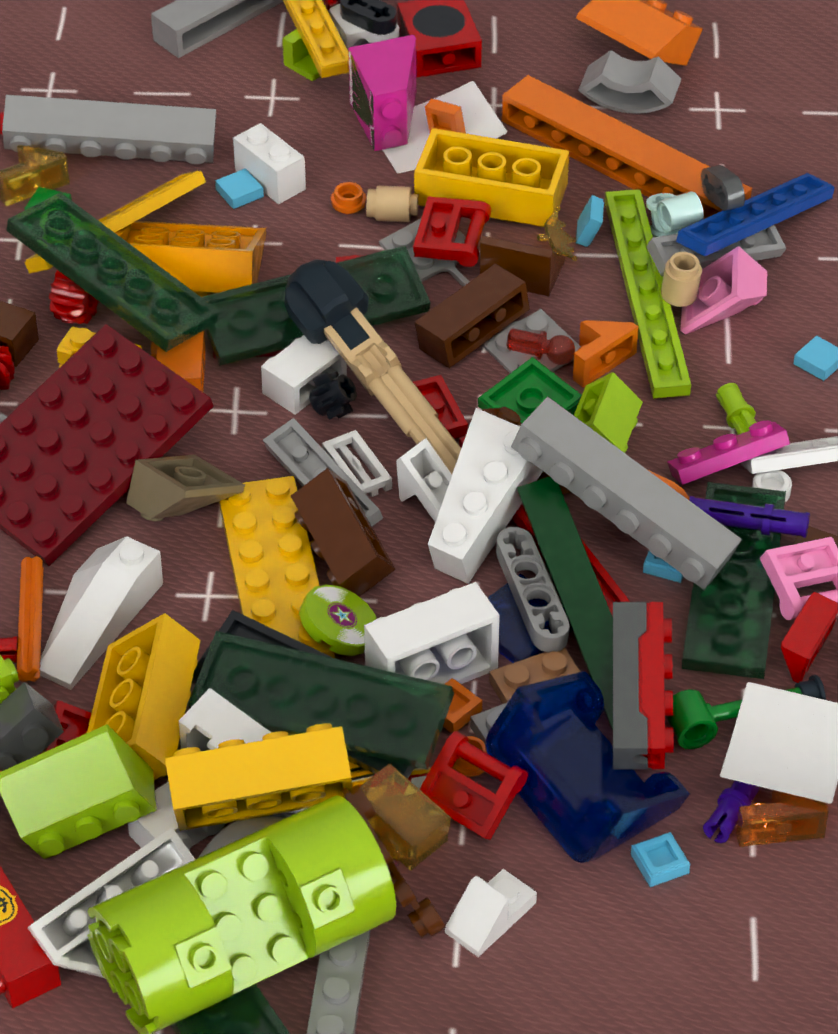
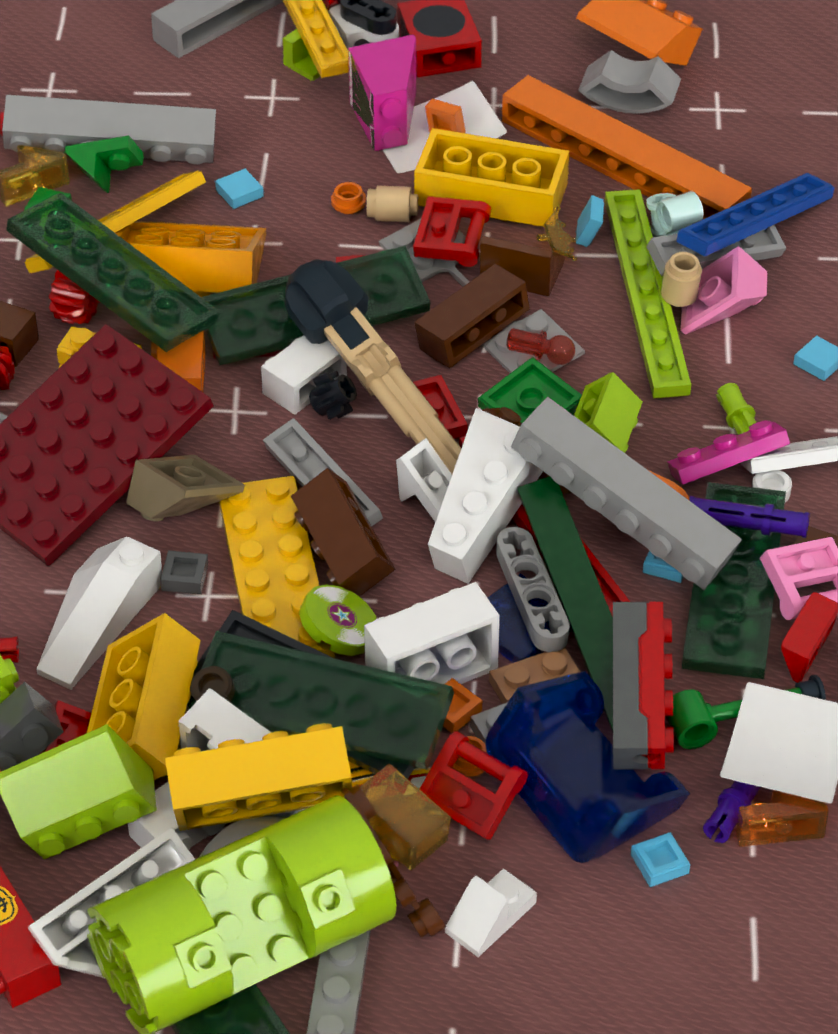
orange axle [16,556,44,682] -> none
white brick [233,123,306,204] -> none
white tile [322,430,392,497] -> none
orange slope [573,320,639,388] -> none
dark grey beam [701,165,745,211] -> none
none -> green slope [65,135,144,193]
none -> dark grey plate [161,550,208,594]
none -> dark brown tile [190,666,235,702]

